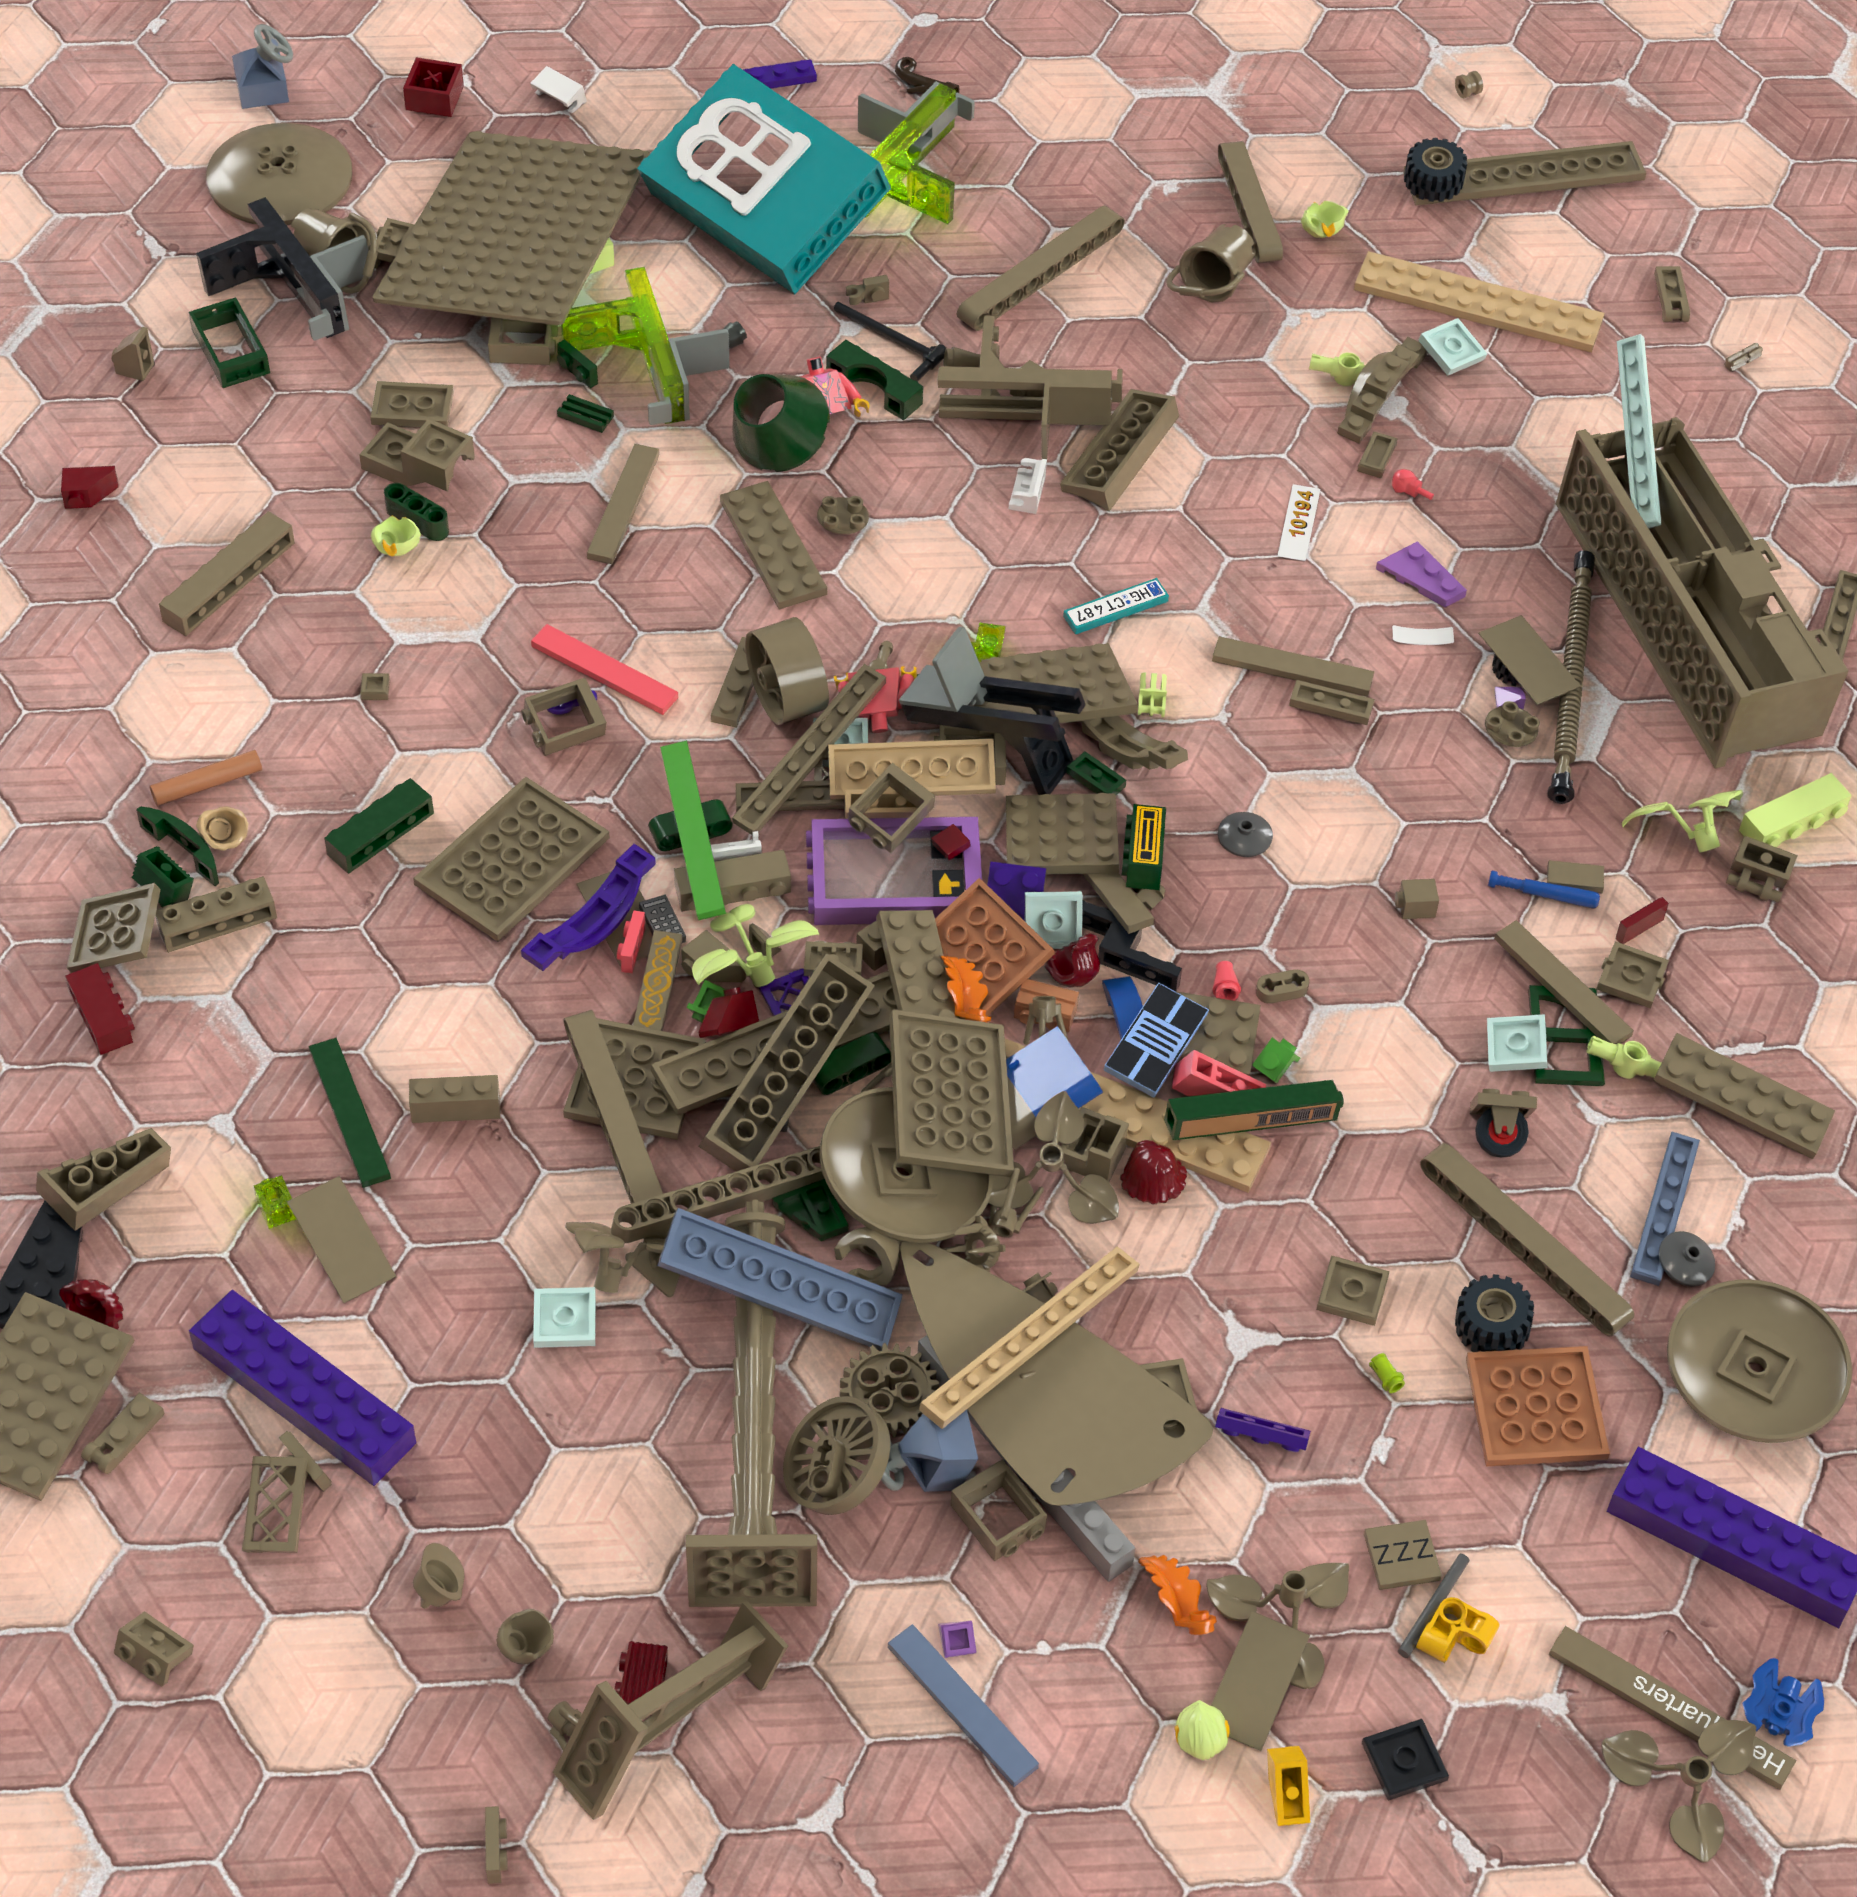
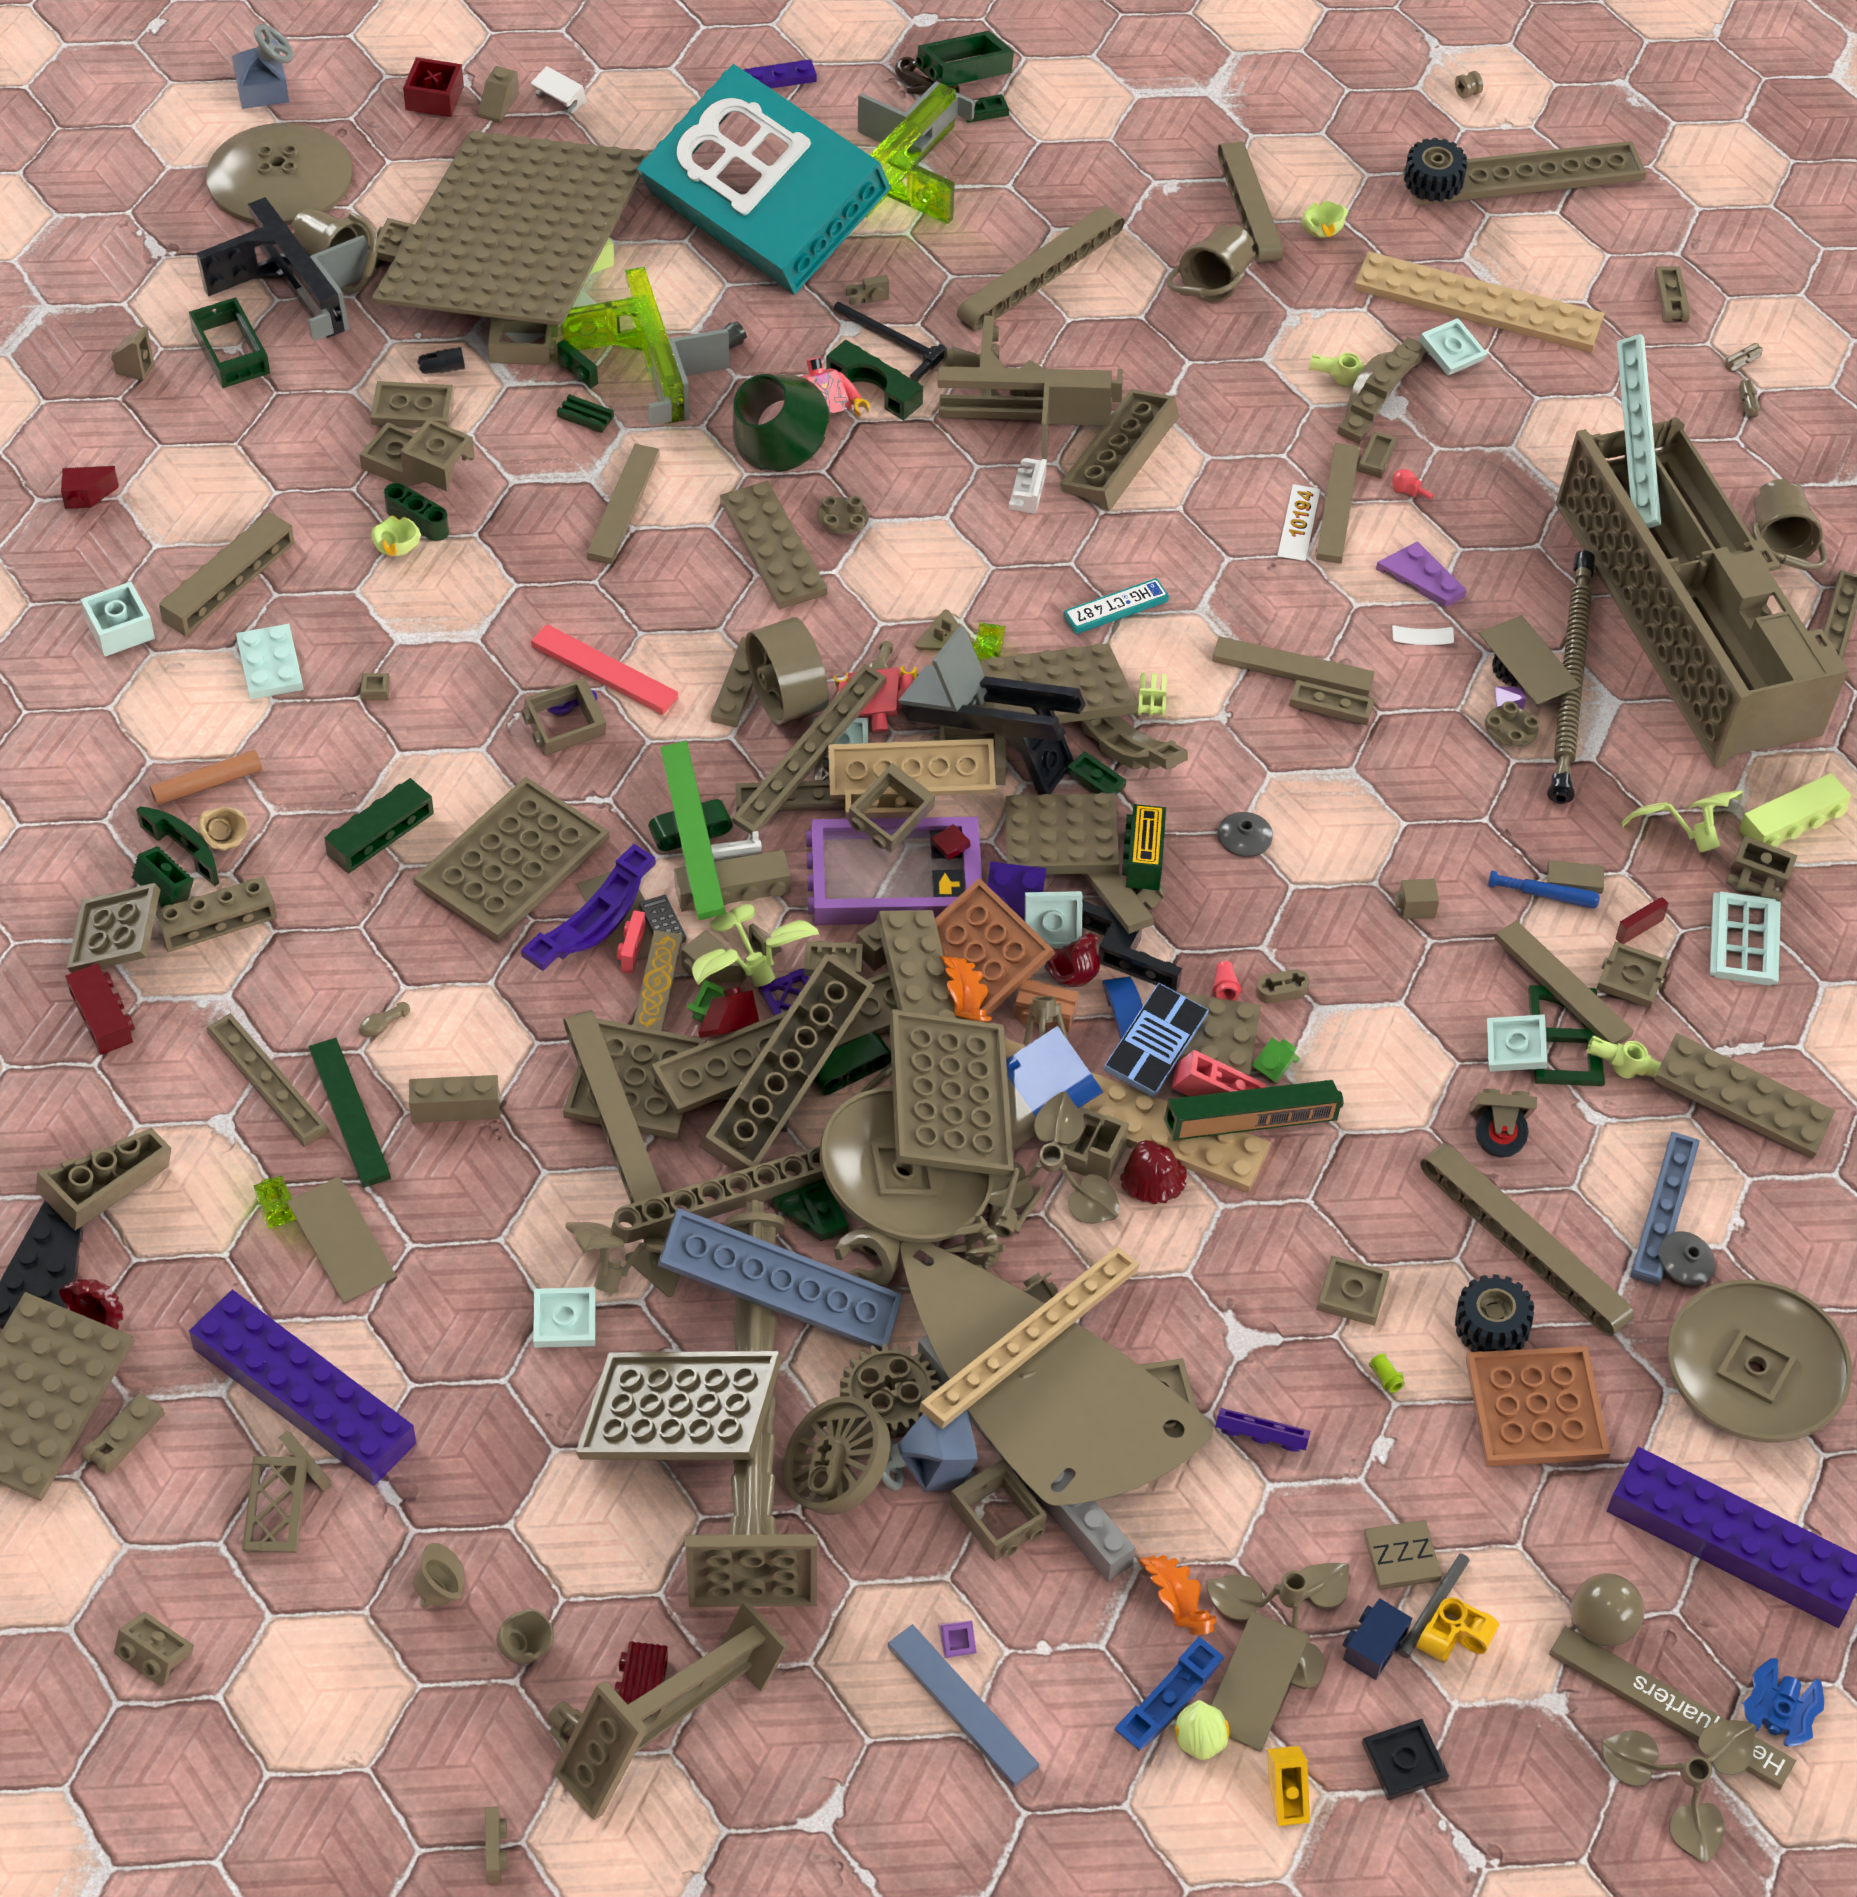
none -> light aqua brick [80,582,155,657]
none -> dark tan tile [206,1013,329,1147]
none -> light aqua plate [236,624,304,700]
none -> dark tan piece [359,1002,410,1037]
none -> black hinge [417,347,465,374]
none -> dark tan slope [478,66,519,123]
none -> dark tan plate [576,1351,783,1460]
none -> dark tan piece [915,609,974,650]
none -> dark green window [916,31,1014,88]
none -> dark green tile [966,94,1009,123]
none -> blue slope [1114,1636,1224,1751]
none -> dark tan tile [1316,443,1360,563]
none -> dark blue brick [1342,1598,1413,1680]
none -> dark tan piece [1571,1573,1644,1646]
none -> light aqua piece [1709,892,1781,986]
none -> dark tan piece [1739,380,1760,417]
none -> dark tan piece [1752,479,1827,571]

